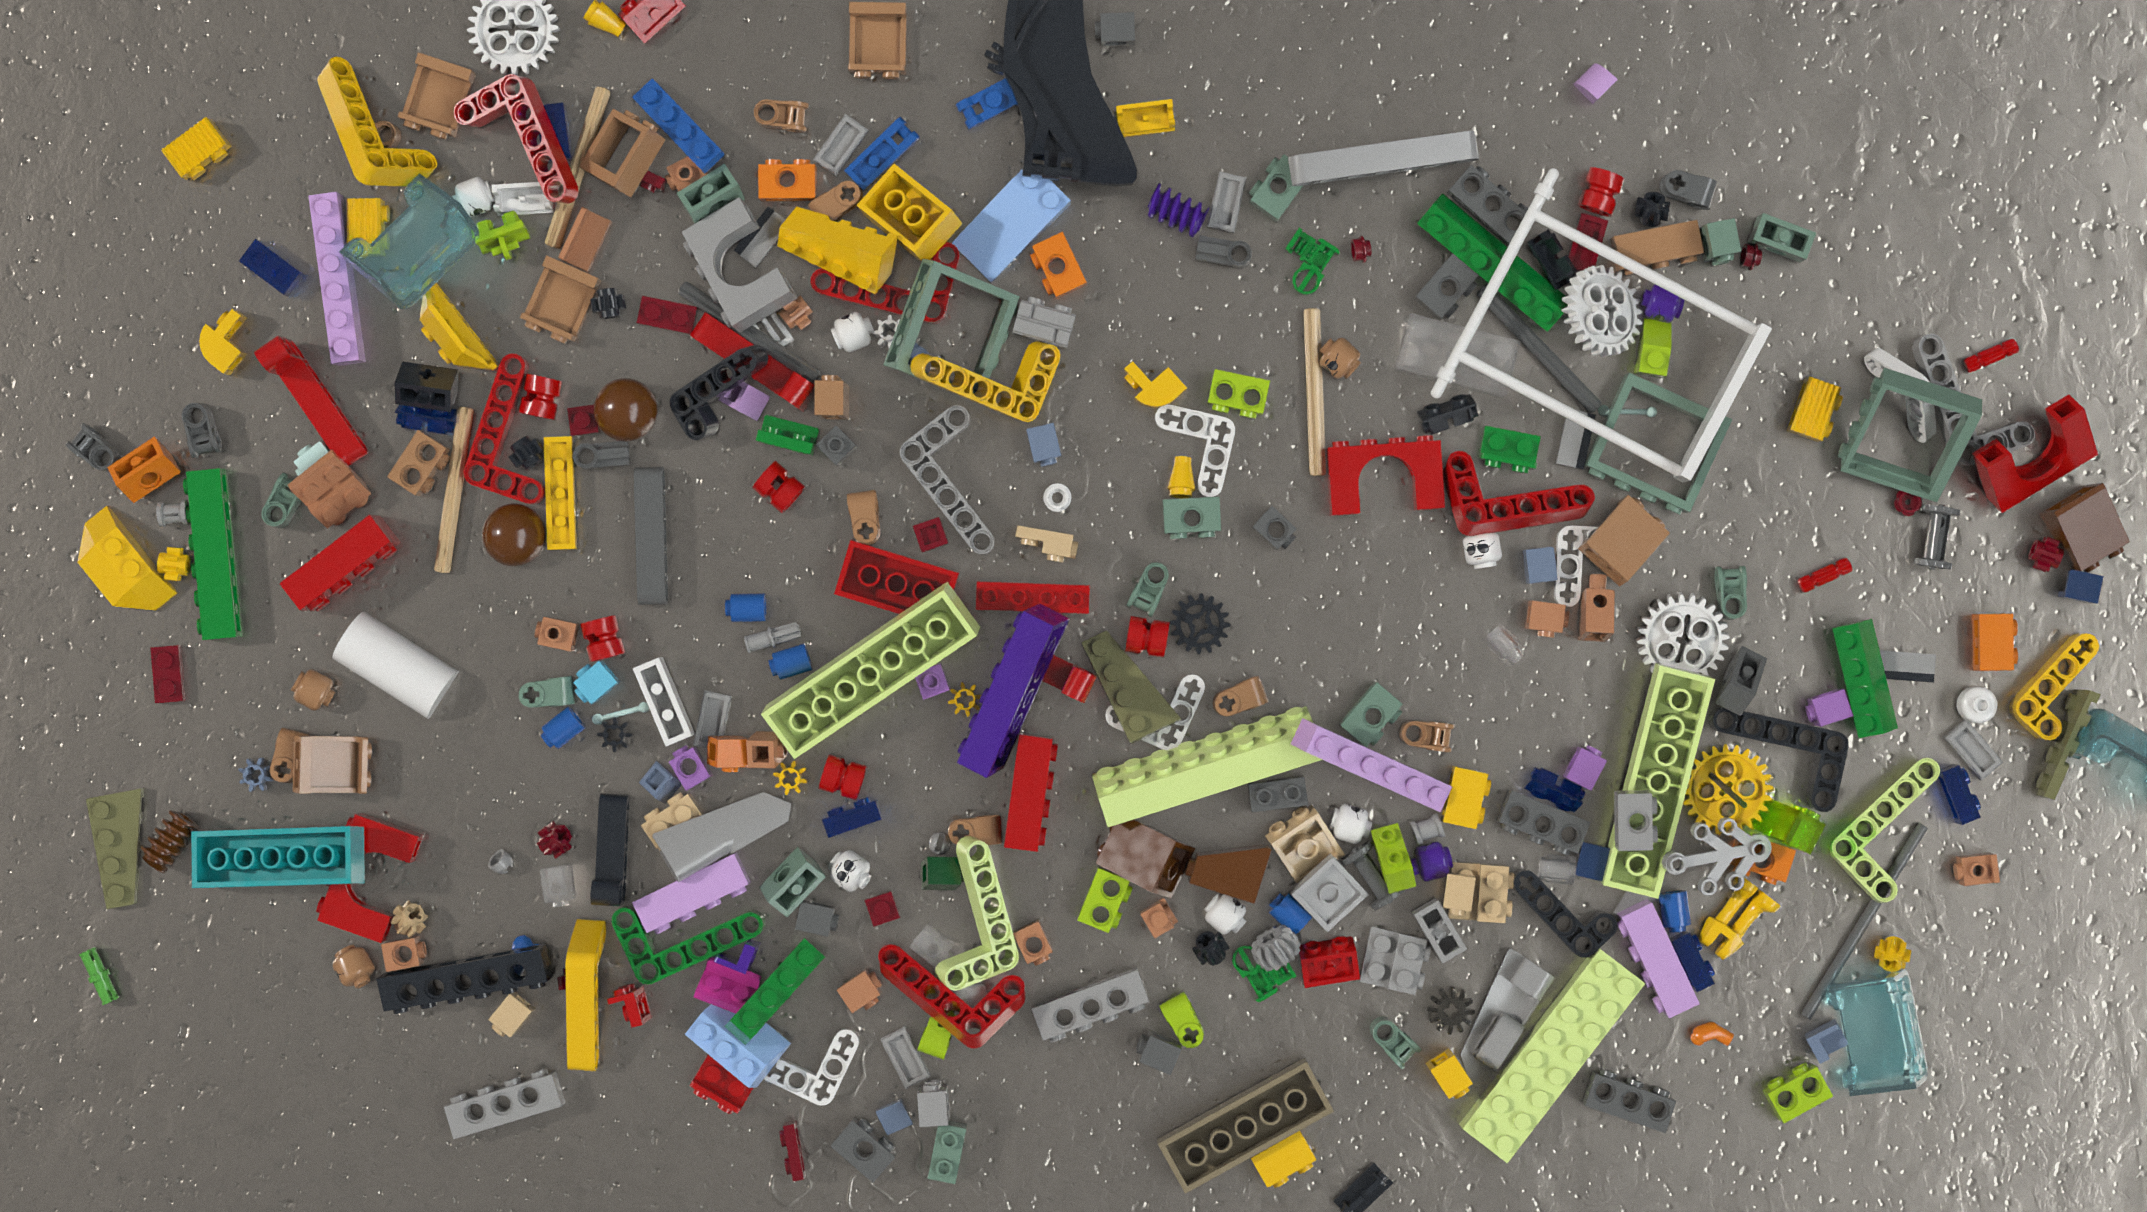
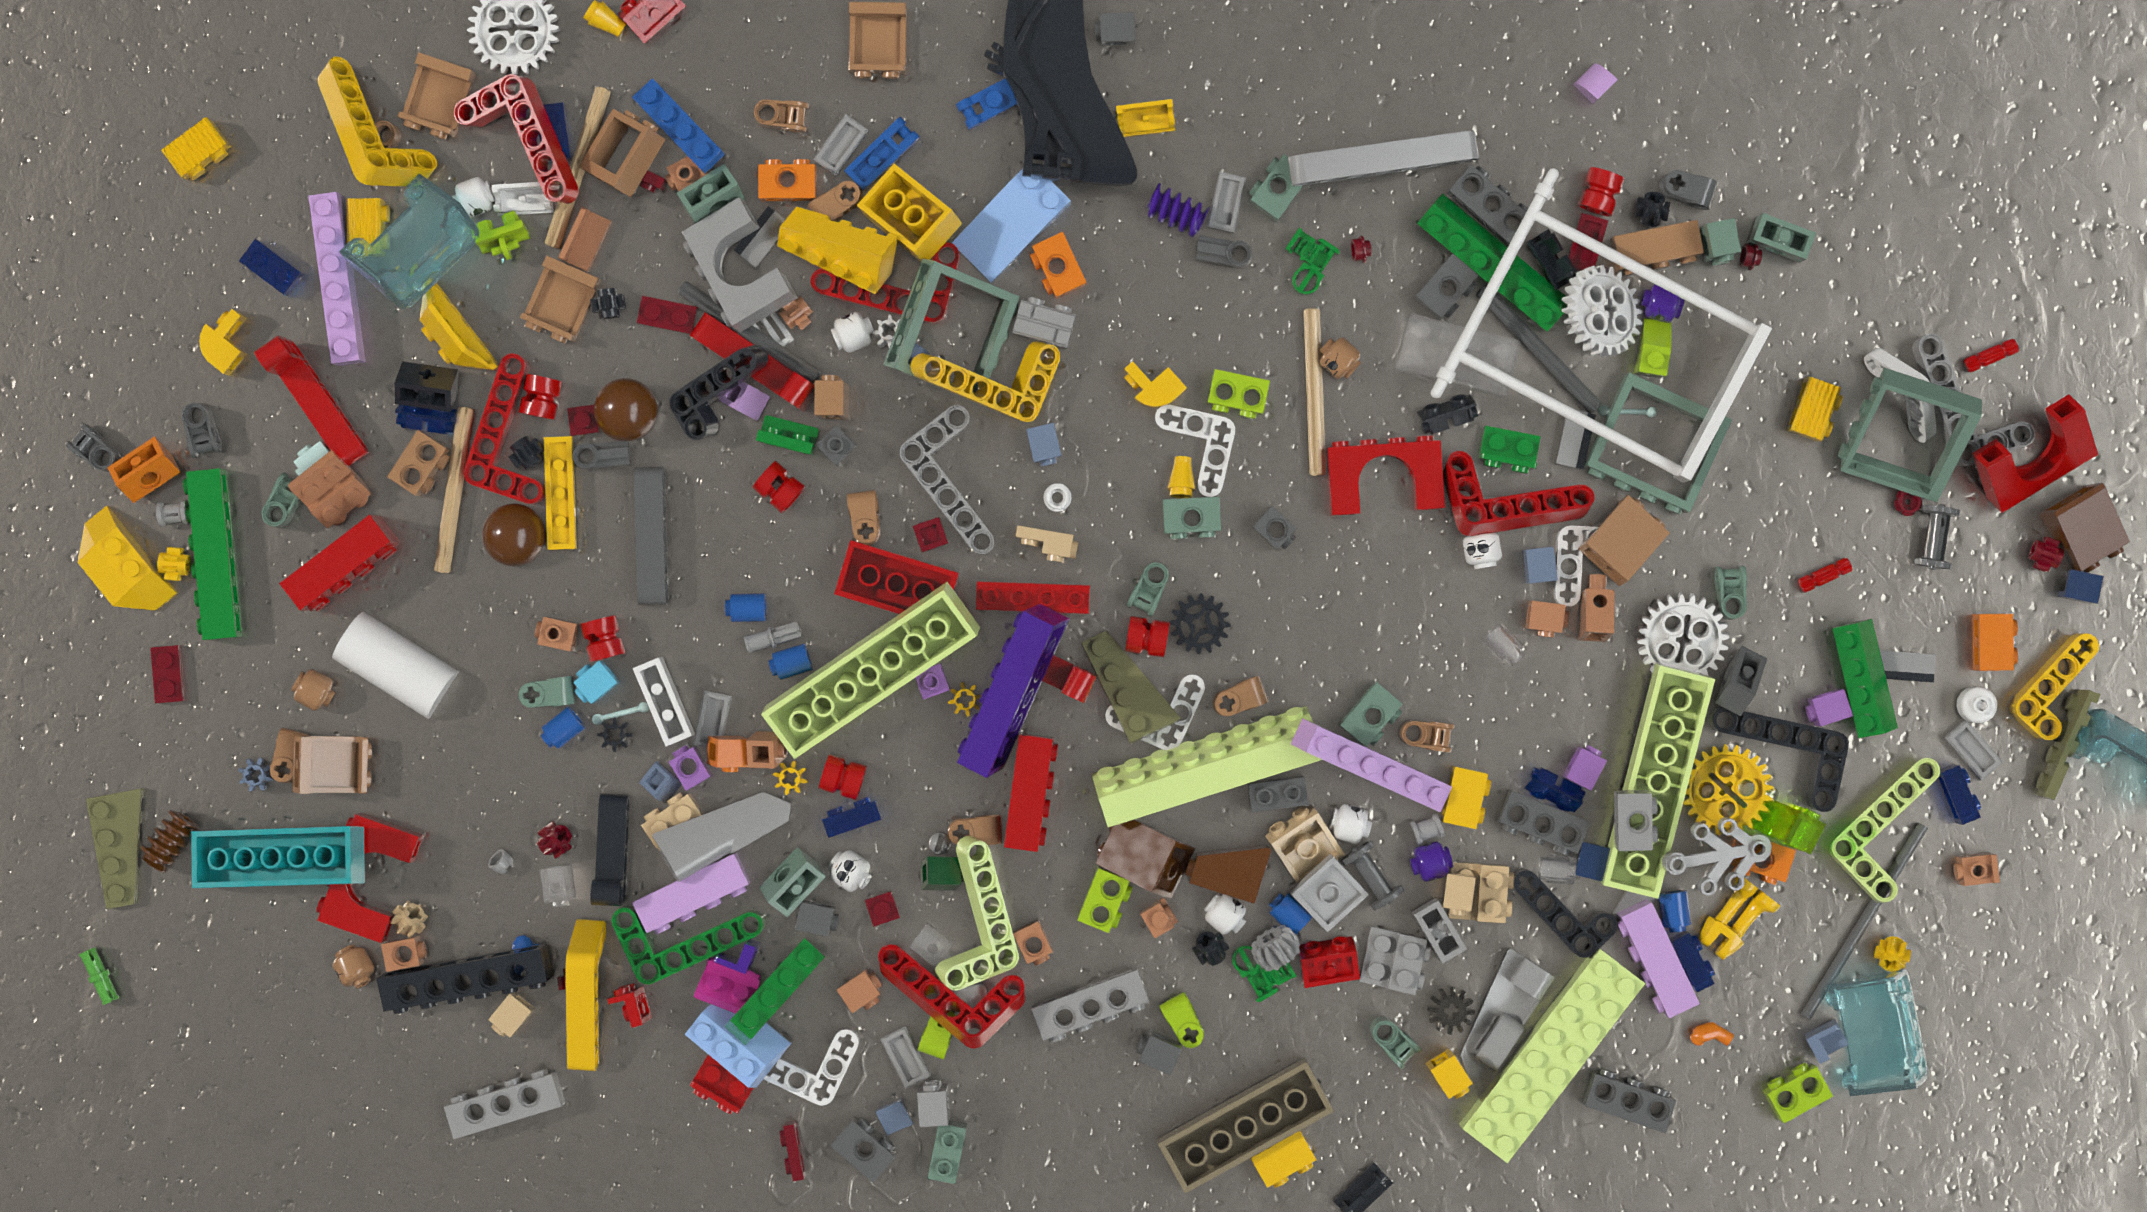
lime brick [1371,823,1416,894] -> none

